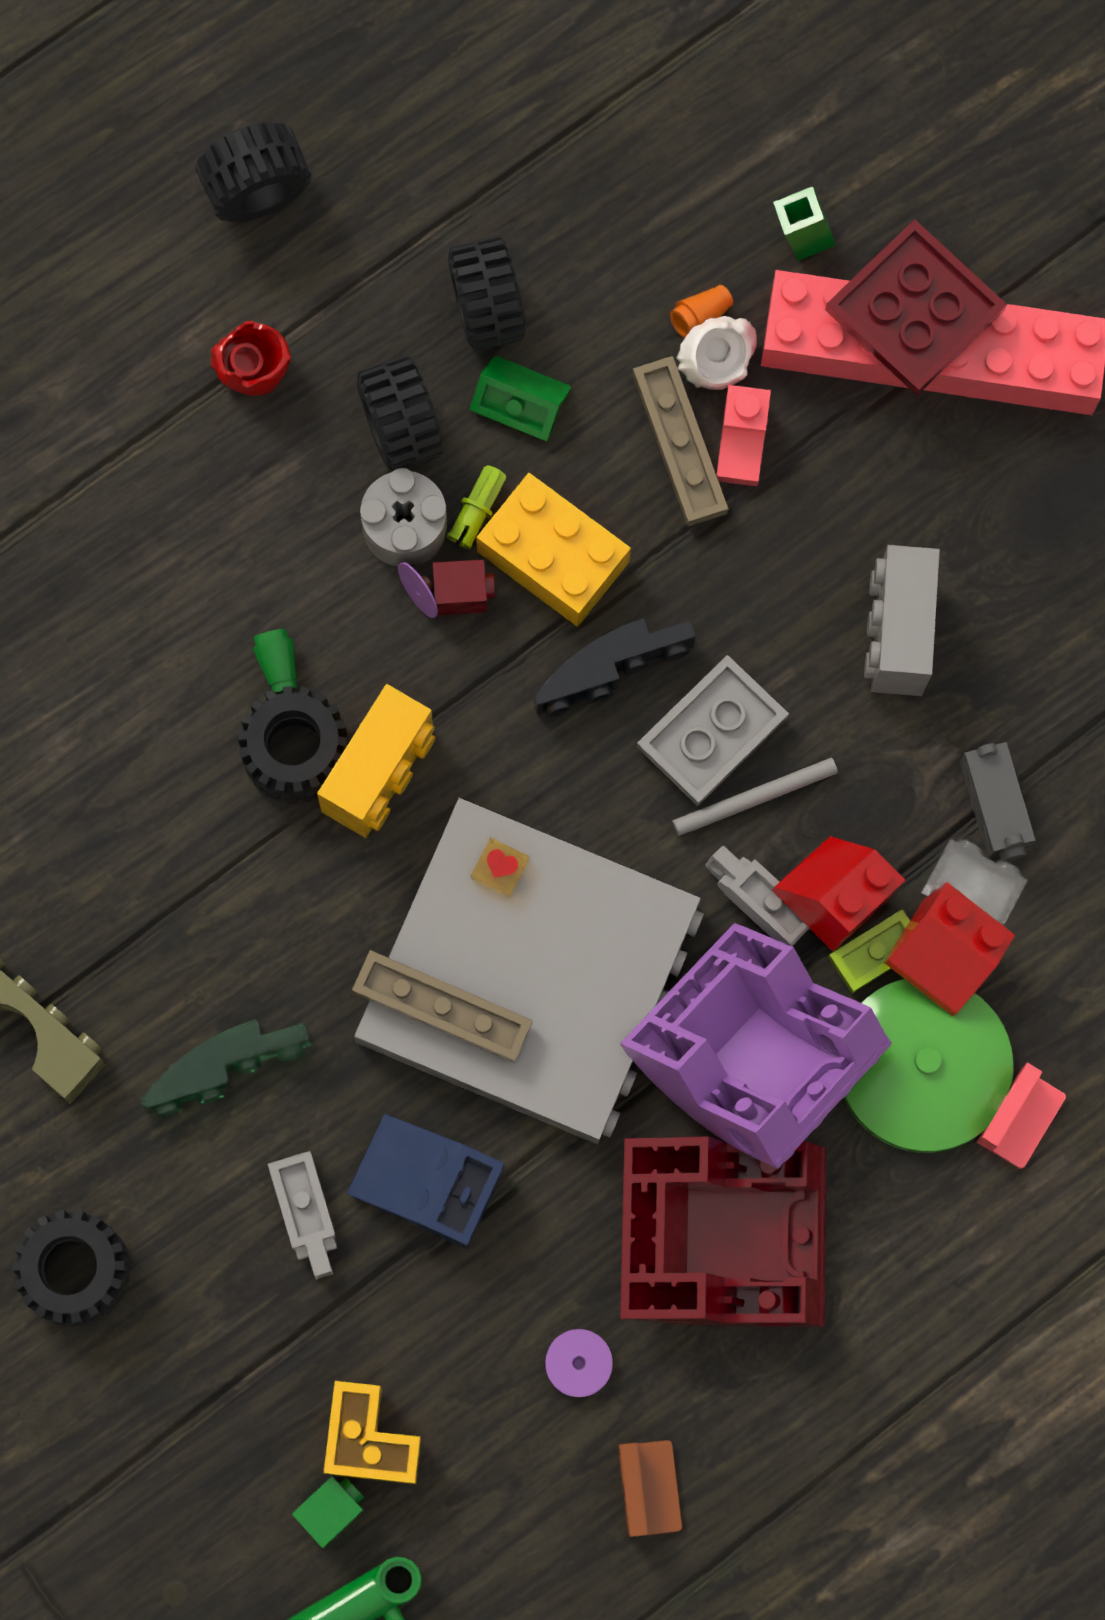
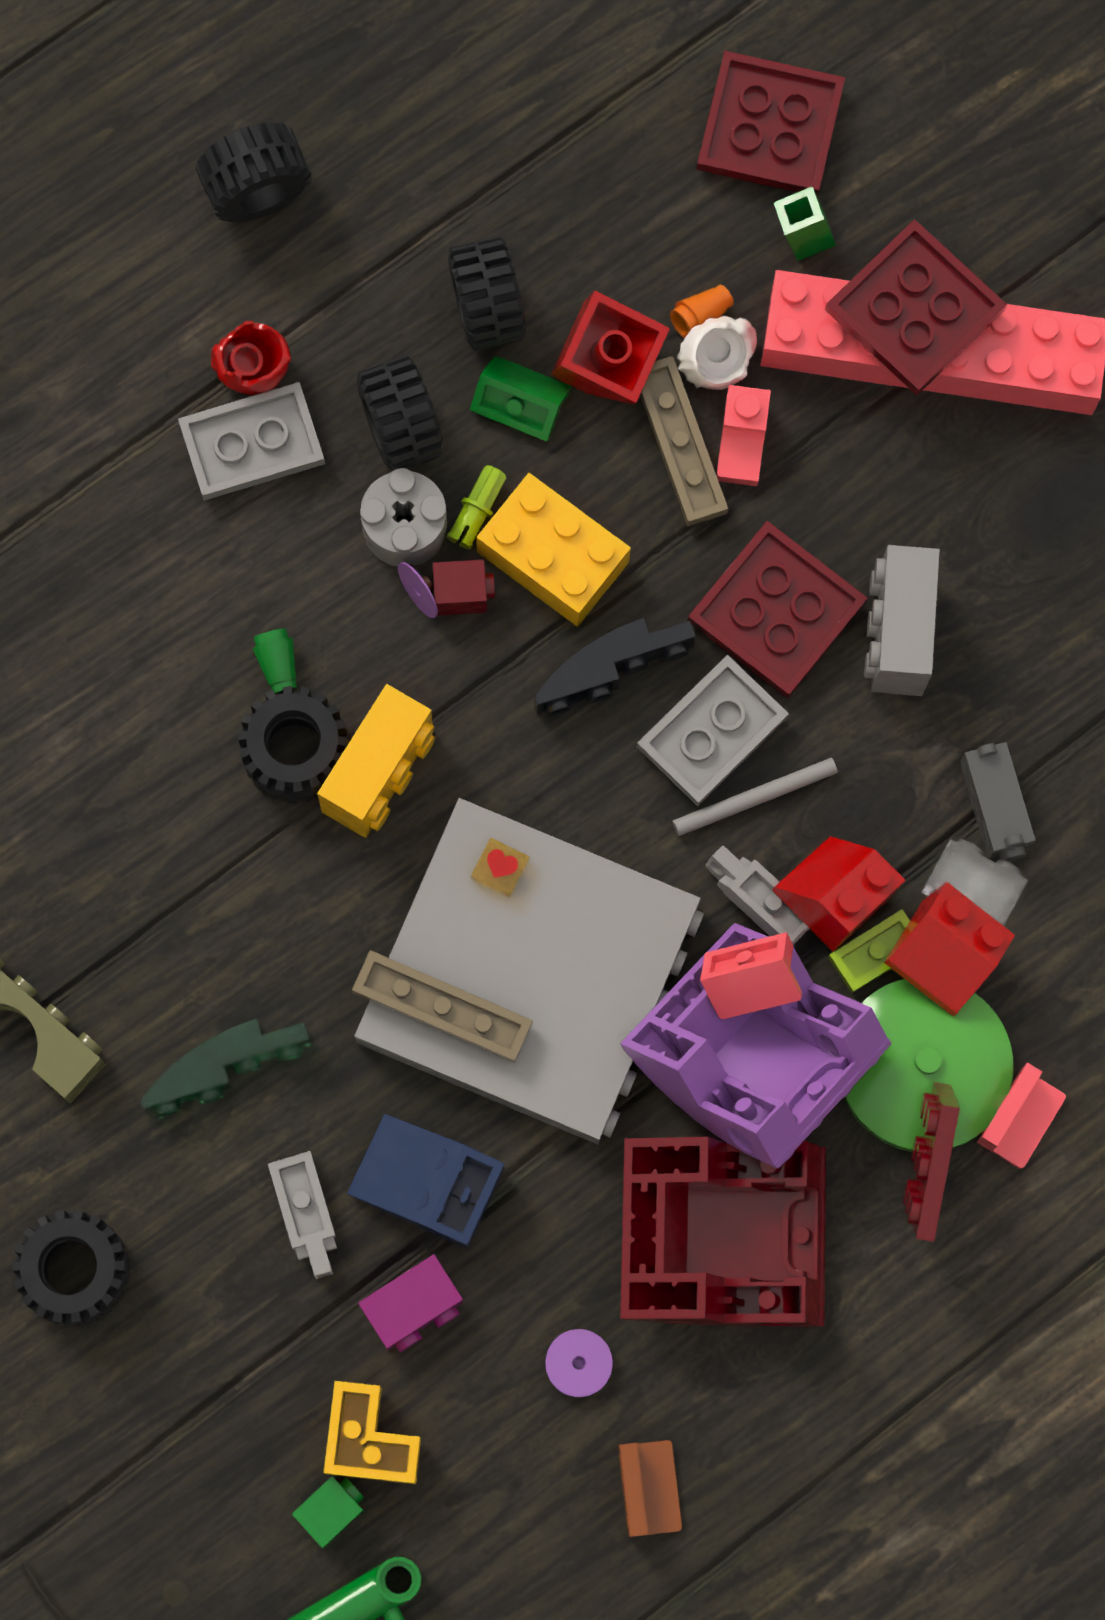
none -> light grey plate [178,382,325,501]
none -> magenta brick [358,1254,463,1353]
none -> red slope [550,291,670,405]
none -> dark red plate [687,521,868,699]
none -> dark red plate [696,51,845,197]
none -> coral panel [700,932,802,1019]
none -> dark red plate [903,1082,960,1242]

